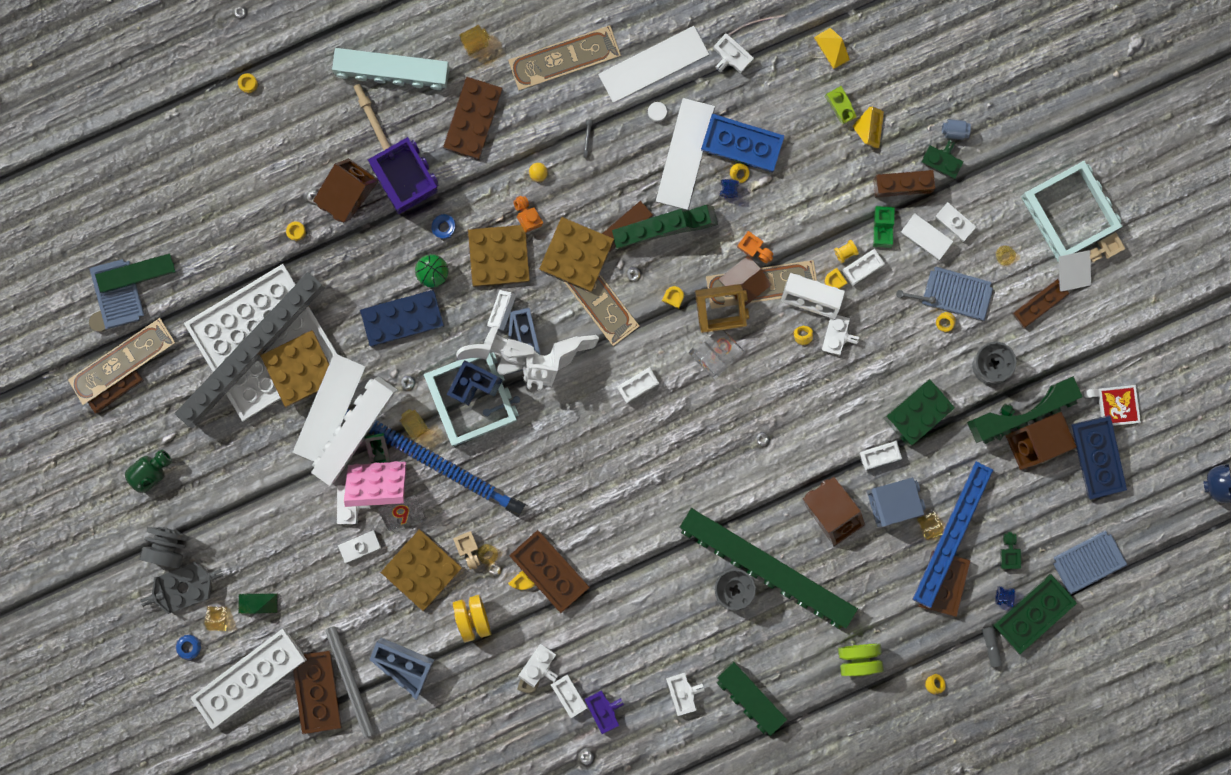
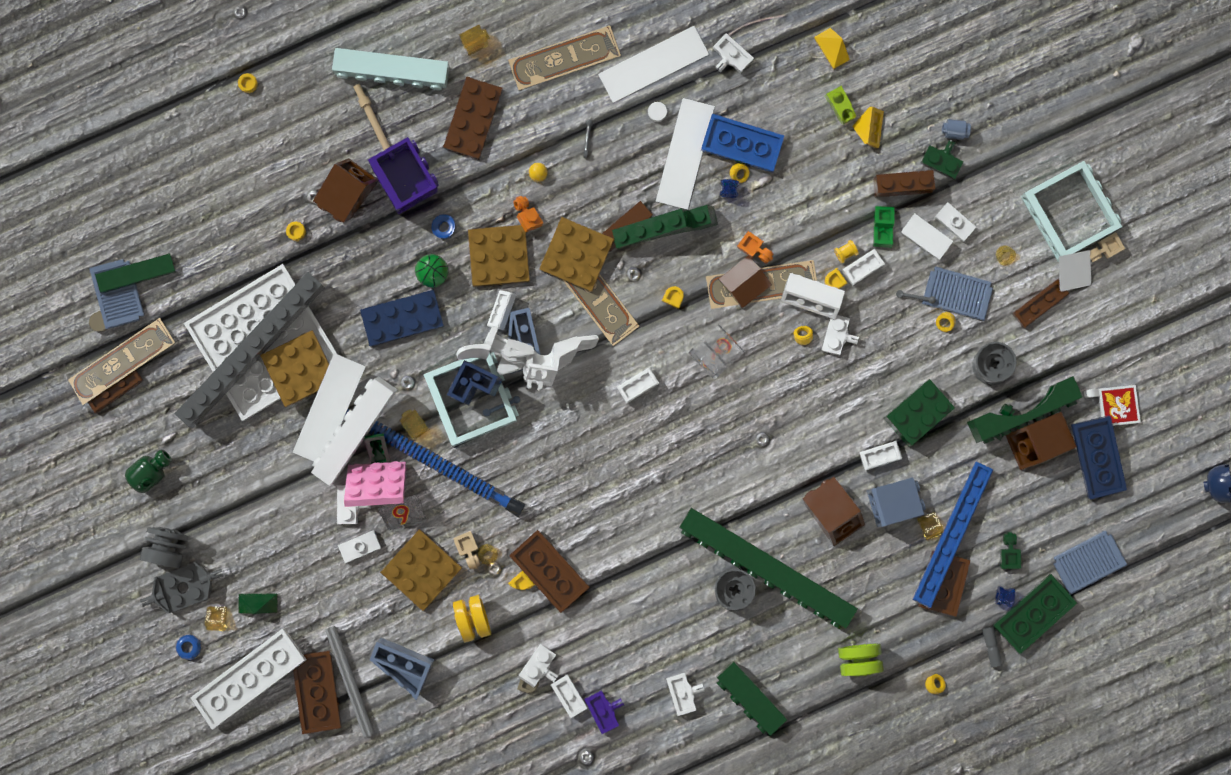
pearl gold window [695,284,749,333] -> none

